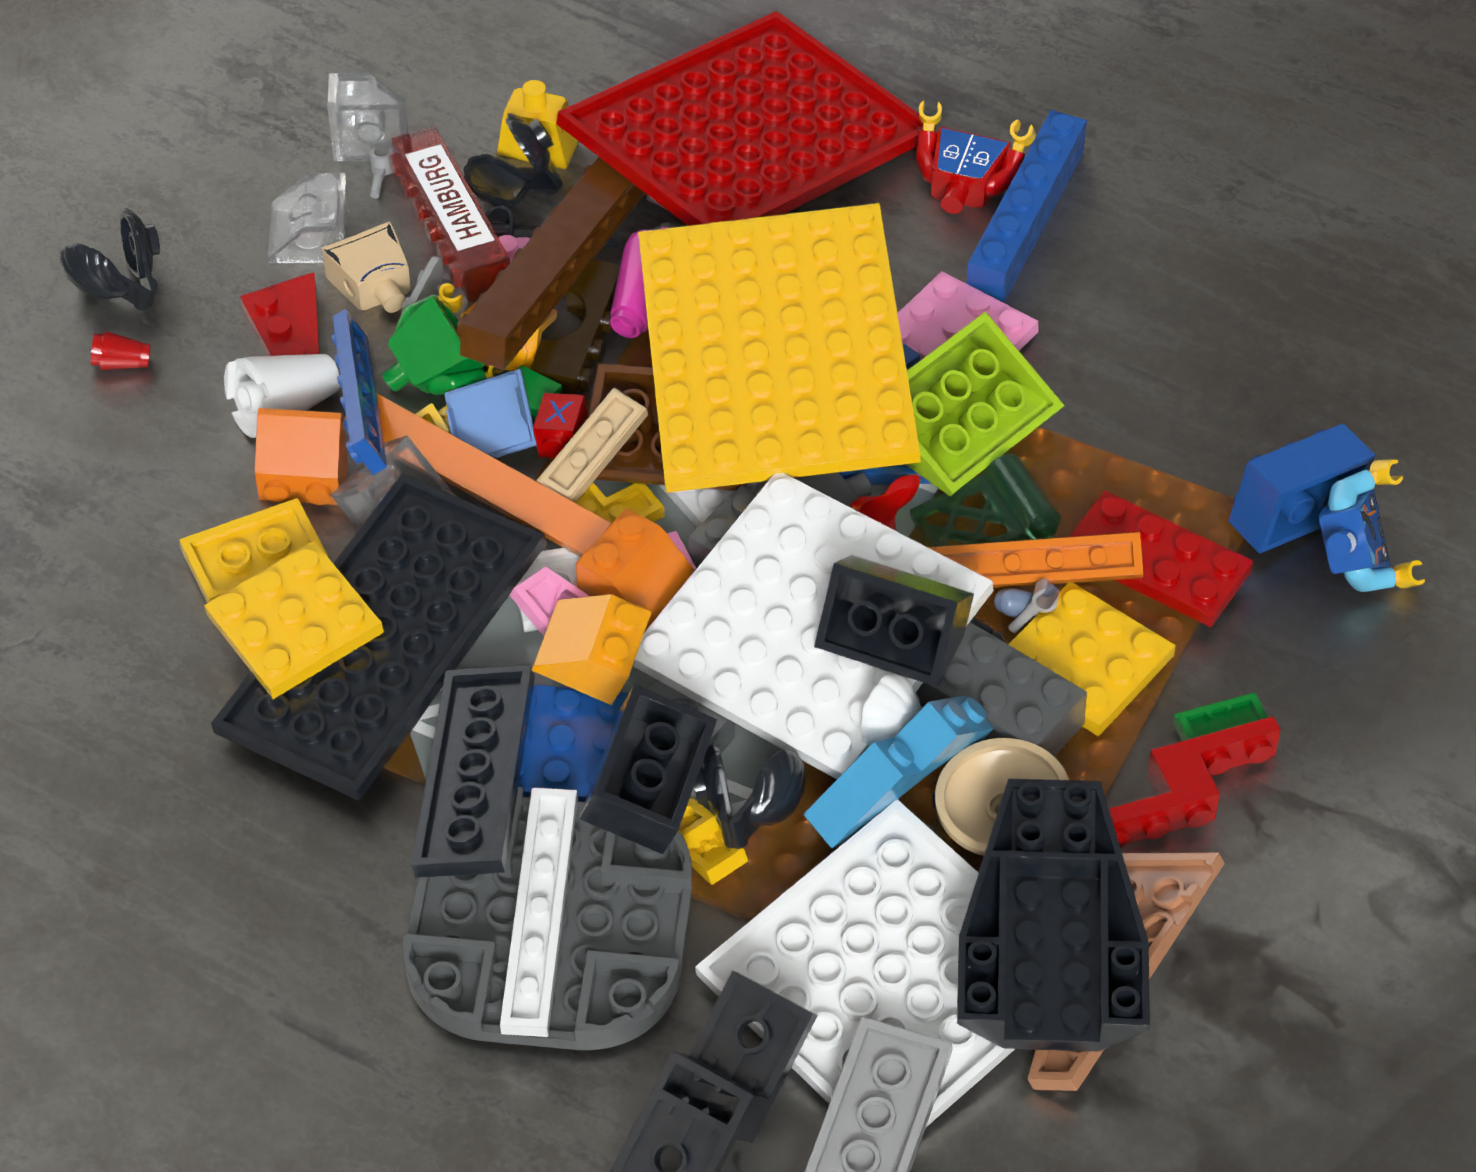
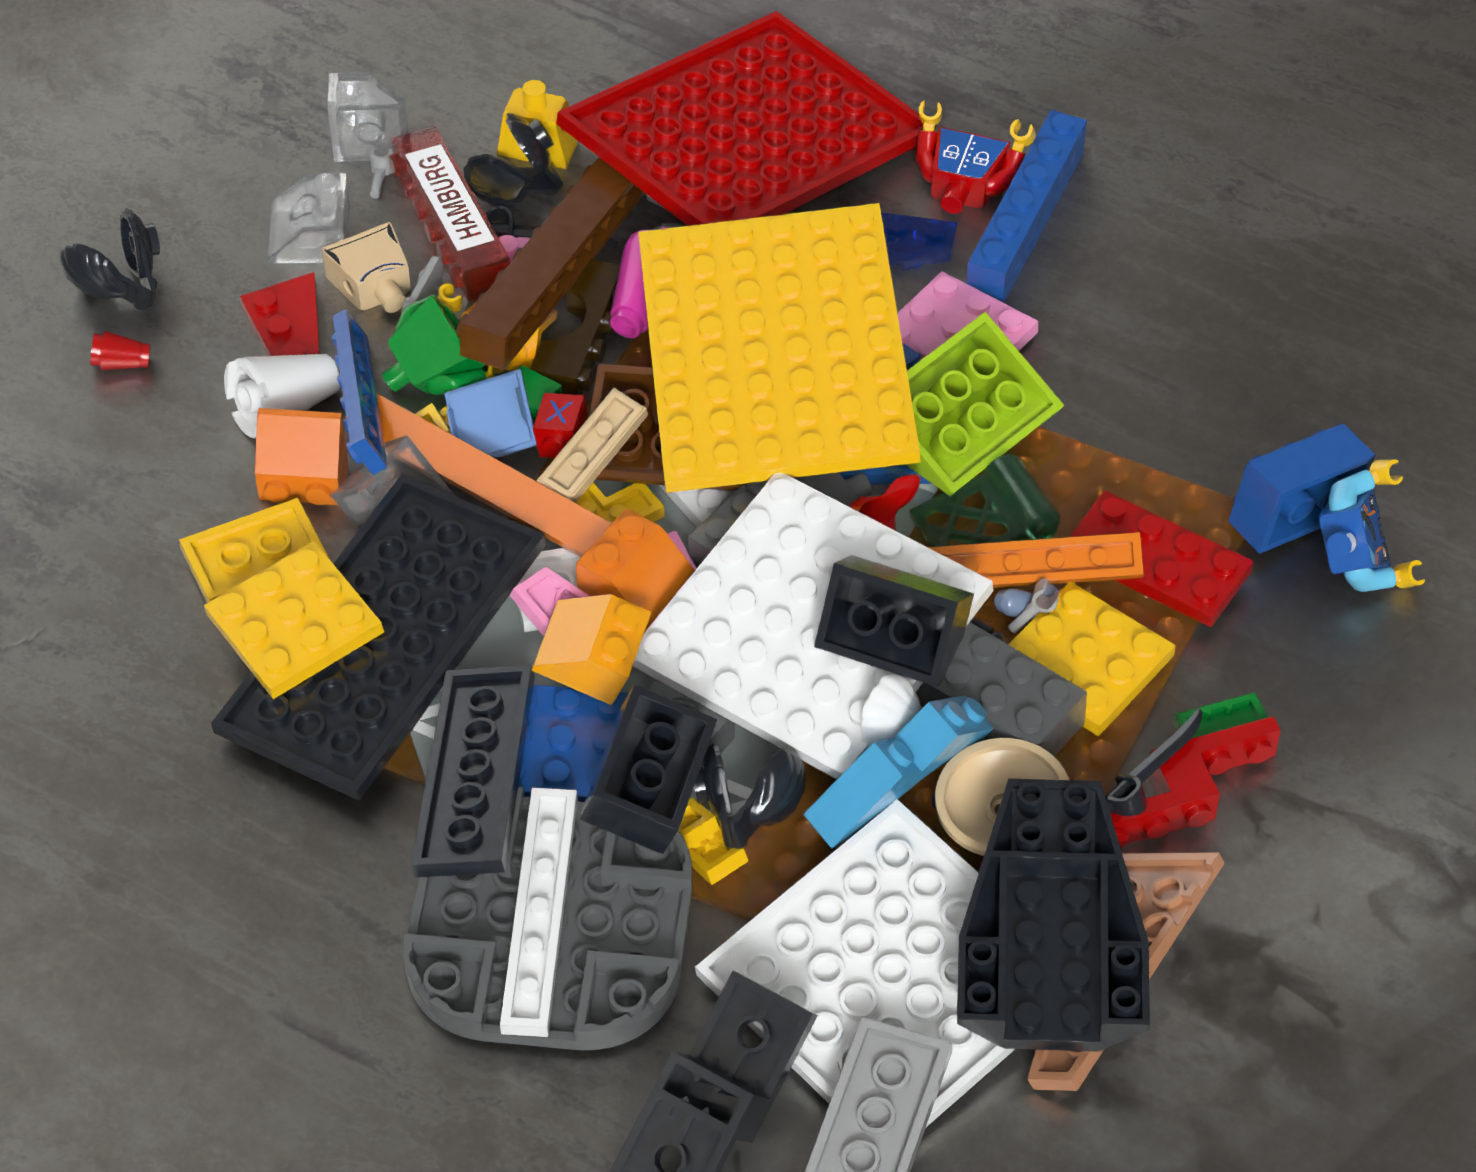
none -> clear blue wing [881,212,957,271]
none -> black sword [1105,708,1203,816]

